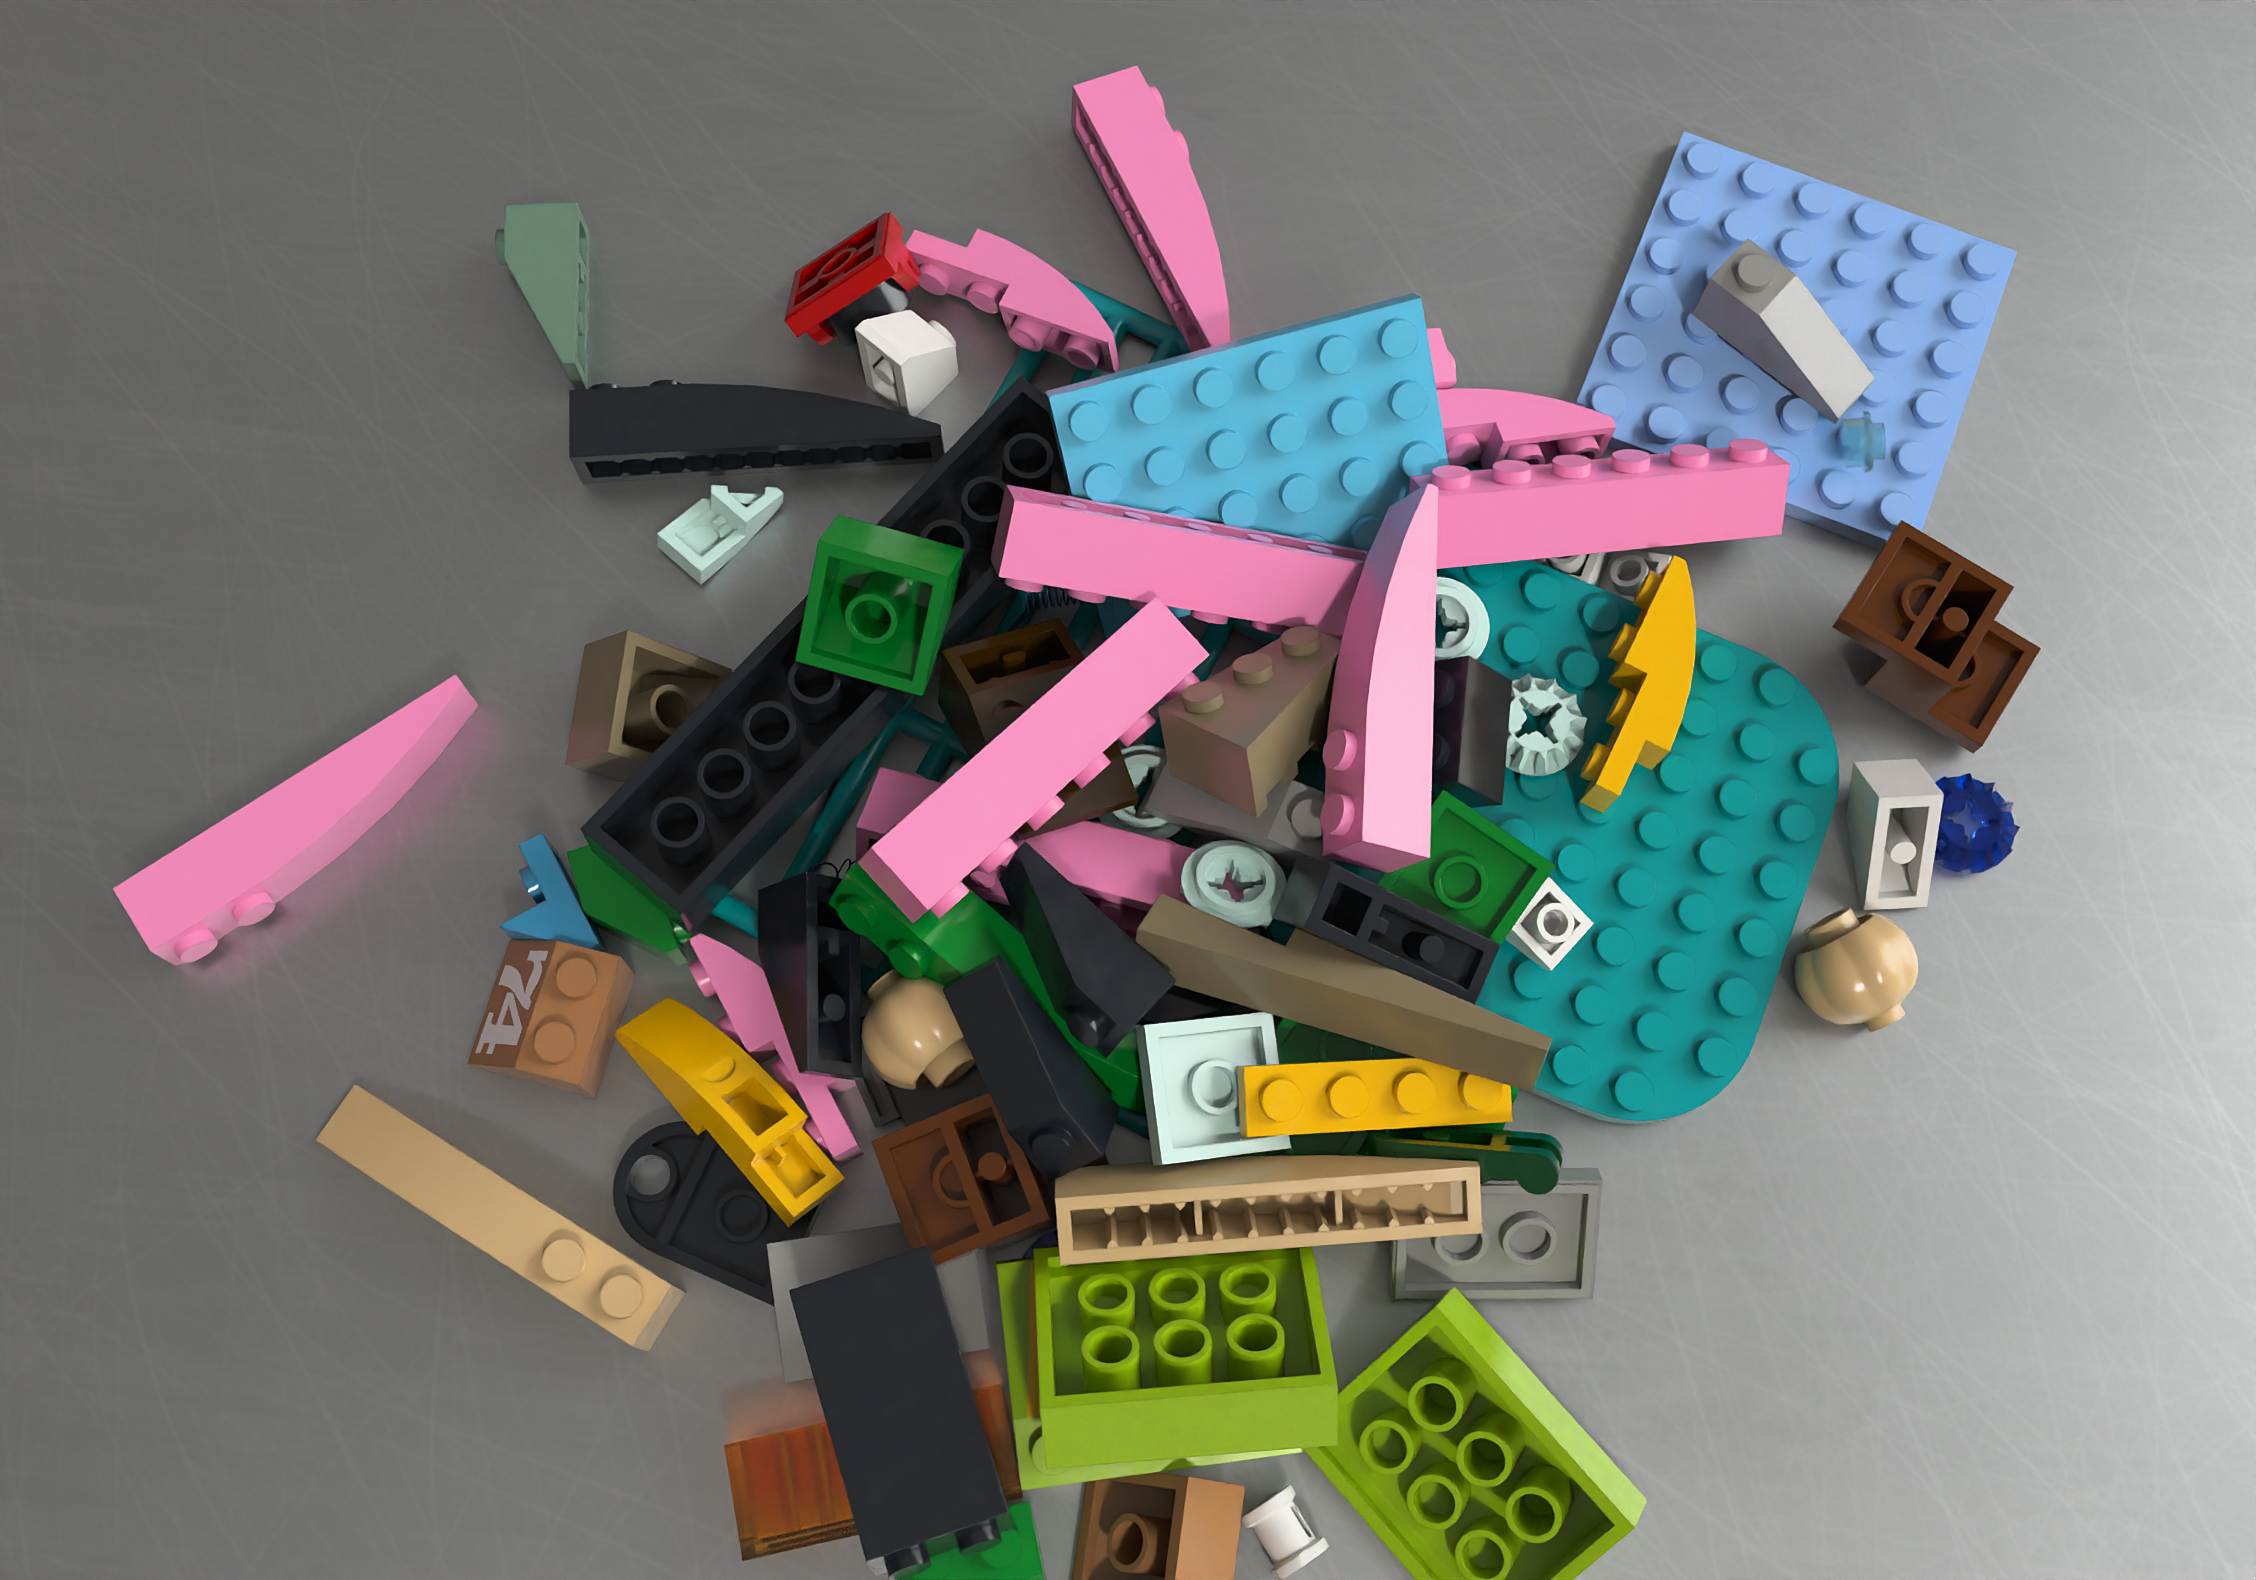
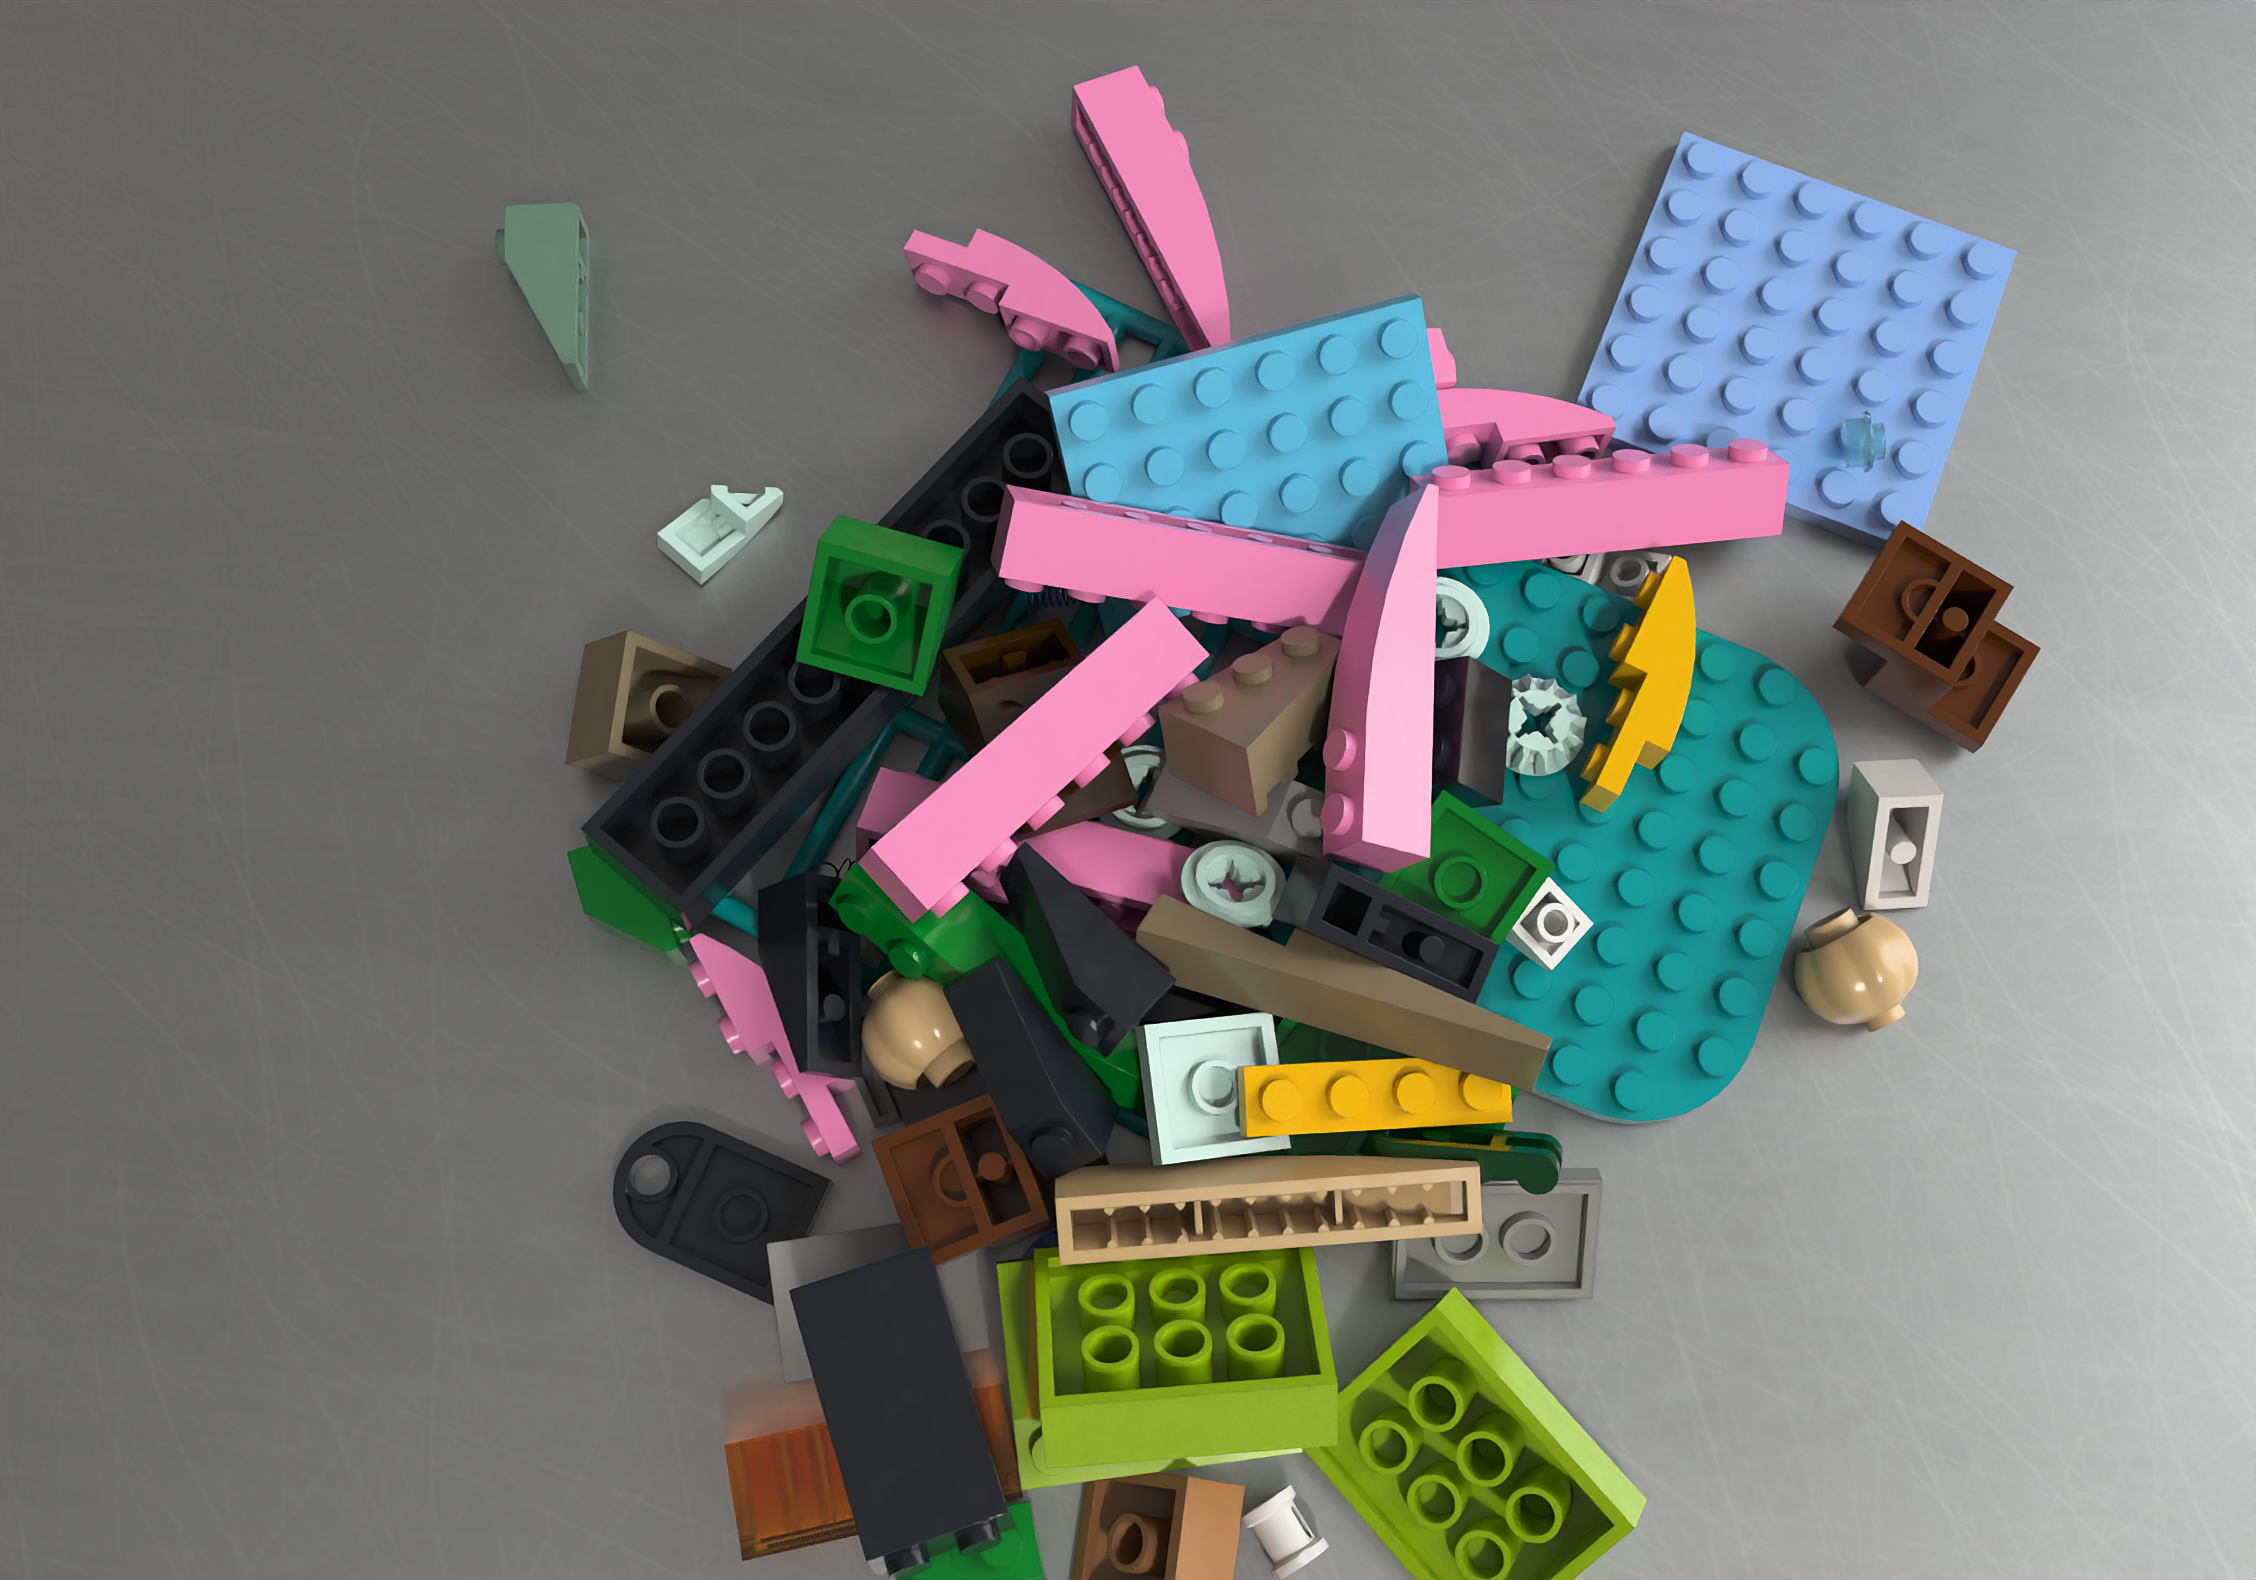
bright pink slope [113,674,479,966] -> none
tan slope [316,1084,686,1352] -> none
medium nougat slope [467,940,636,1099] -> none
dark azure slope [500,833,610,954] -> none
black slope [569,380,945,484] -> none
yellow slope [614,996,845,1227] -> none
red piece [784,212,921,347] -> none
white slope [855,309,959,417] -> none
light grey slope [1692,238,1875,424] -> none
clear blue gear [1934,773,2020,874] -> none

